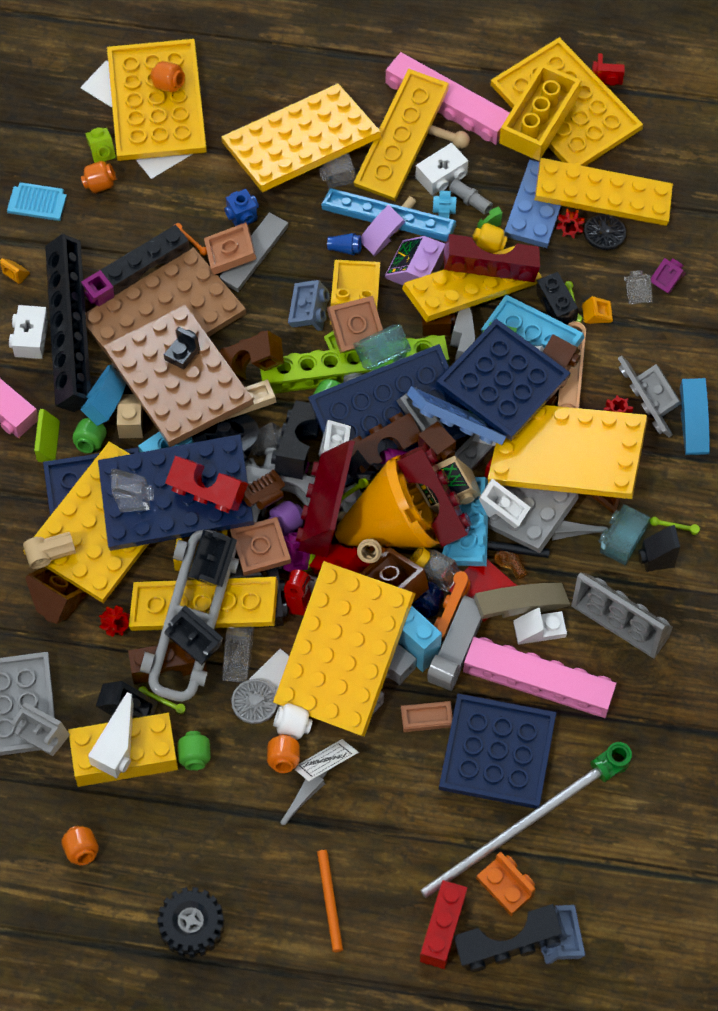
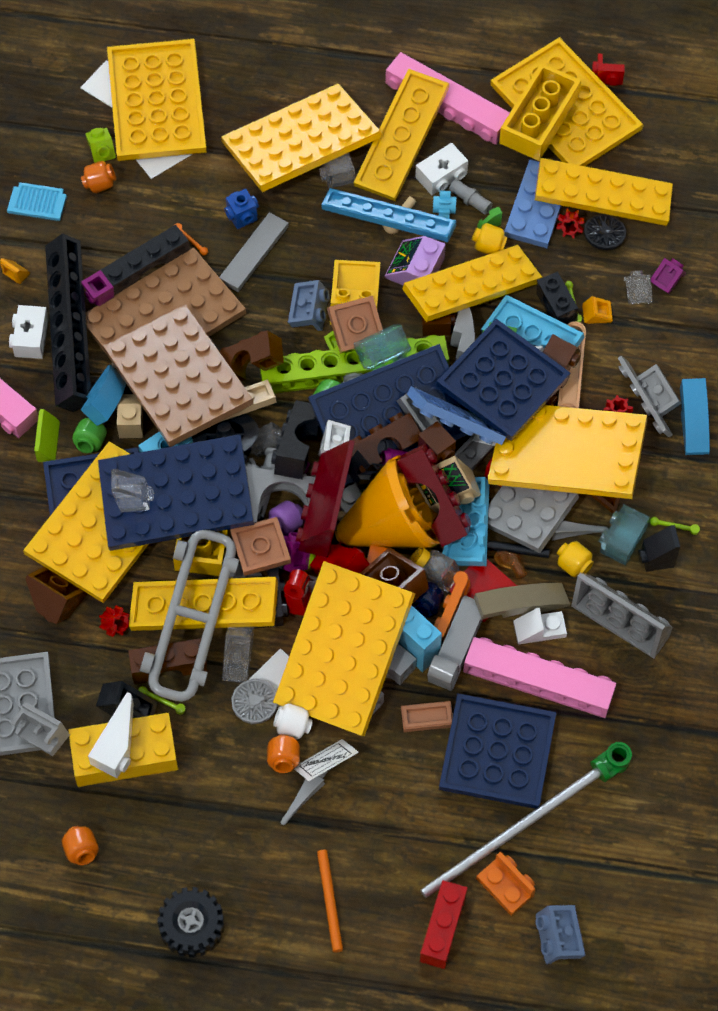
tan piece [23,532,76,569] -> none
orange head [151,61,185,92] -> none
black bracket [163,327,200,370] -> none
black hinge [164,606,223,665] -> none
red arch [165,456,248,513] -> none
bright green head [177,731,211,771] -> none
black hinge [188,530,237,587] -> none
nougat plate [204,223,257,275] -> none
reddish brown piece [243,470,285,510] -> none
blue cone [327,233,362,256] -> none
lime hinge [340,478,369,505] -> none
tan cone [357,539,382,563] -> none
lavender slope [361,204,405,257] -> none
tan bar [428,125,470,148] -> none
dark red arch [444,234,540,282] -> none
black arch [454,904,567,972] -> none
white slope [479,479,531,528] -> none
none -> yellow head [557,541,594,577]

